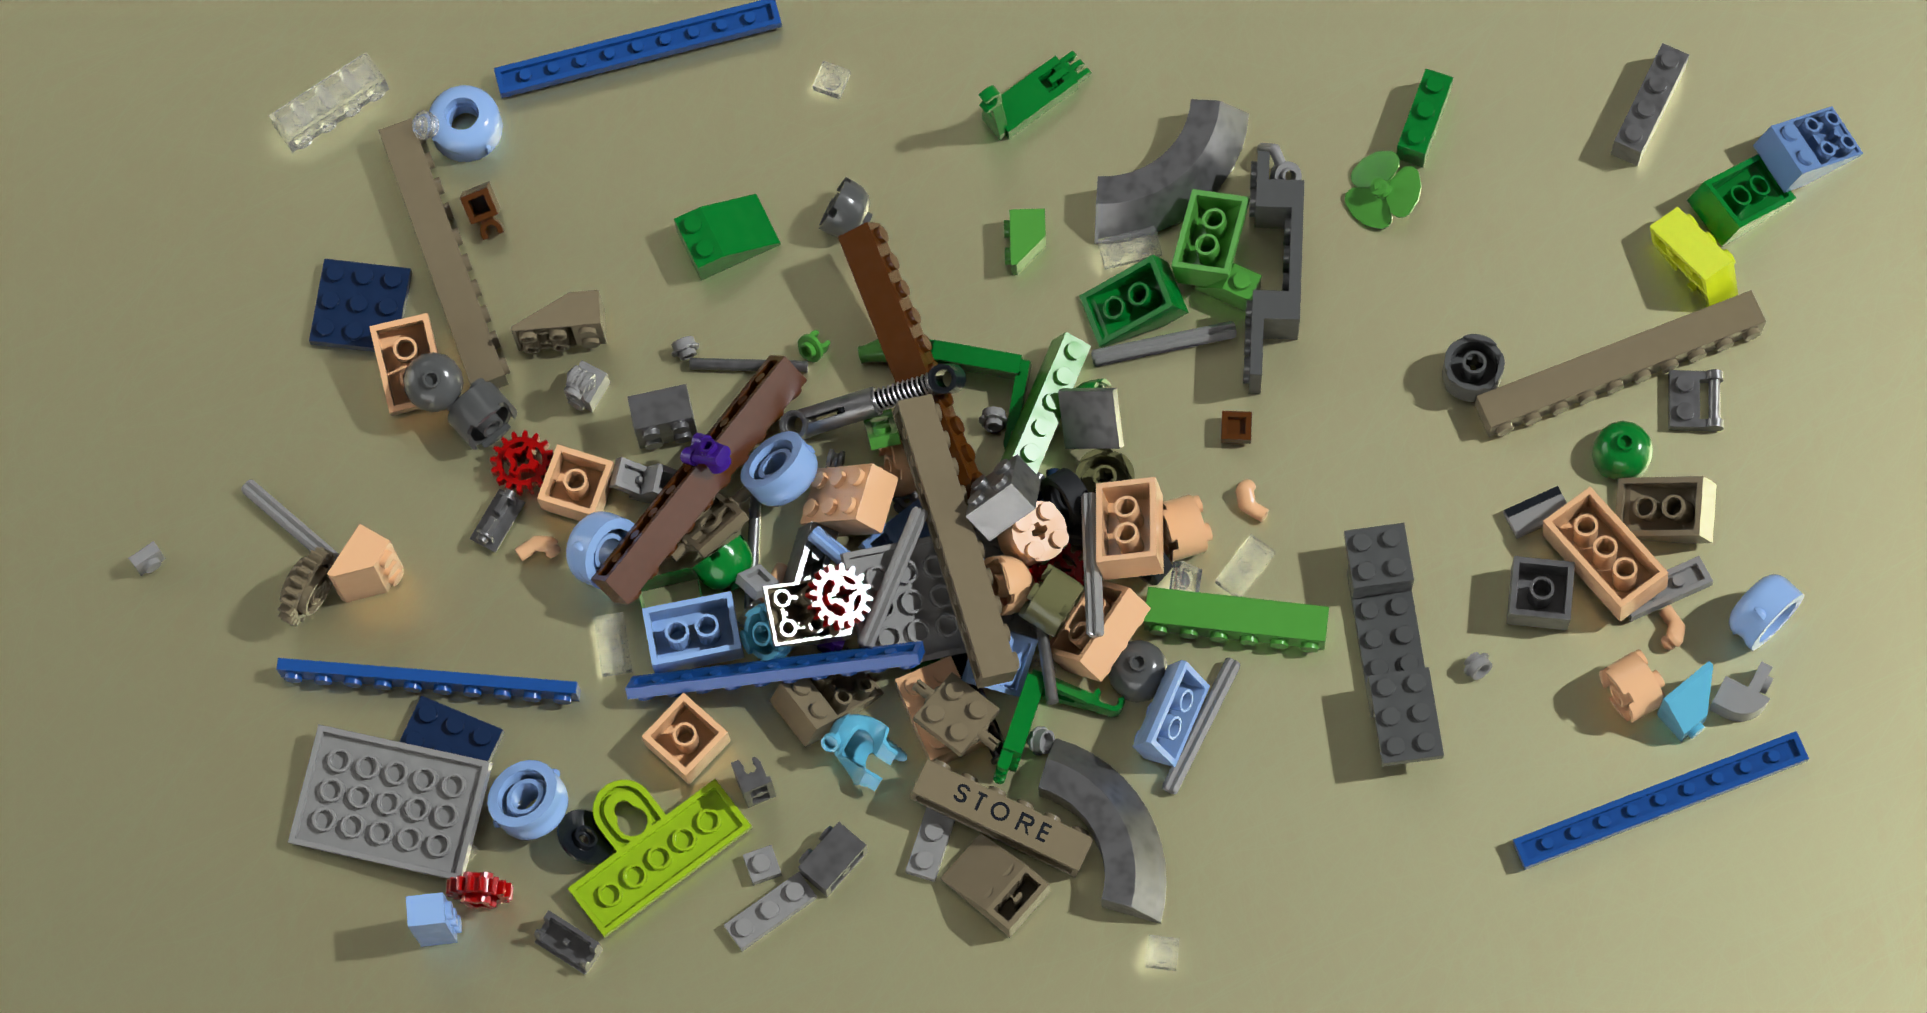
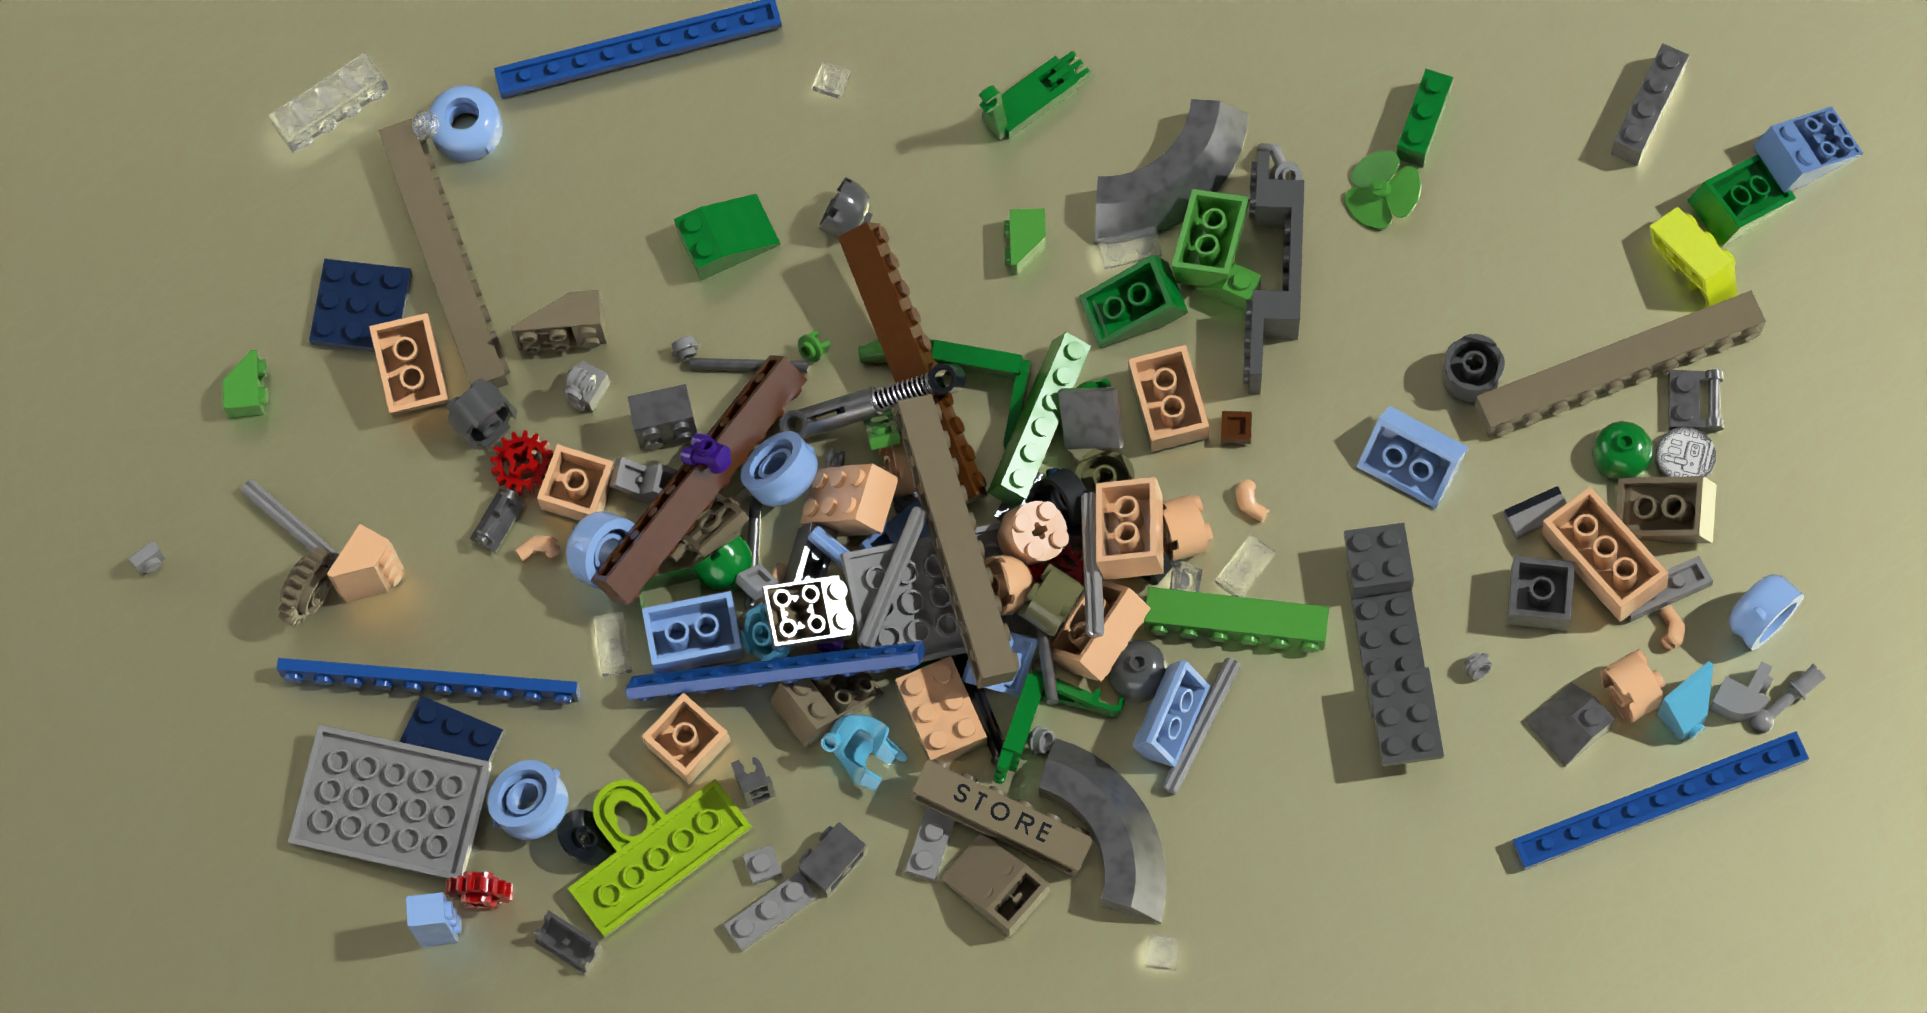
dark grey cylinder [403,352,464,412] -> none
reddish brown brick [460,181,504,240] -> none
gear [805,563,873,631] -> none
dark tan plate [912,672,1001,757] -> none
flat silver brick [966,454,1041,541] -> none
light grey plate [979,406,1008,433] -> none
light grey axle [1091,321,1237,367] -> none
none -> bright green slope [222,350,268,418]
none -> light nougat brick [1128,344,1209,452]
none -> light blue slope [1356,406,1469,509]
none -> flat silver slope [1525,682,1615,766]
none -> tile [1655,427,1716,478]
none -> light grey pin [1750,664,1826,733]

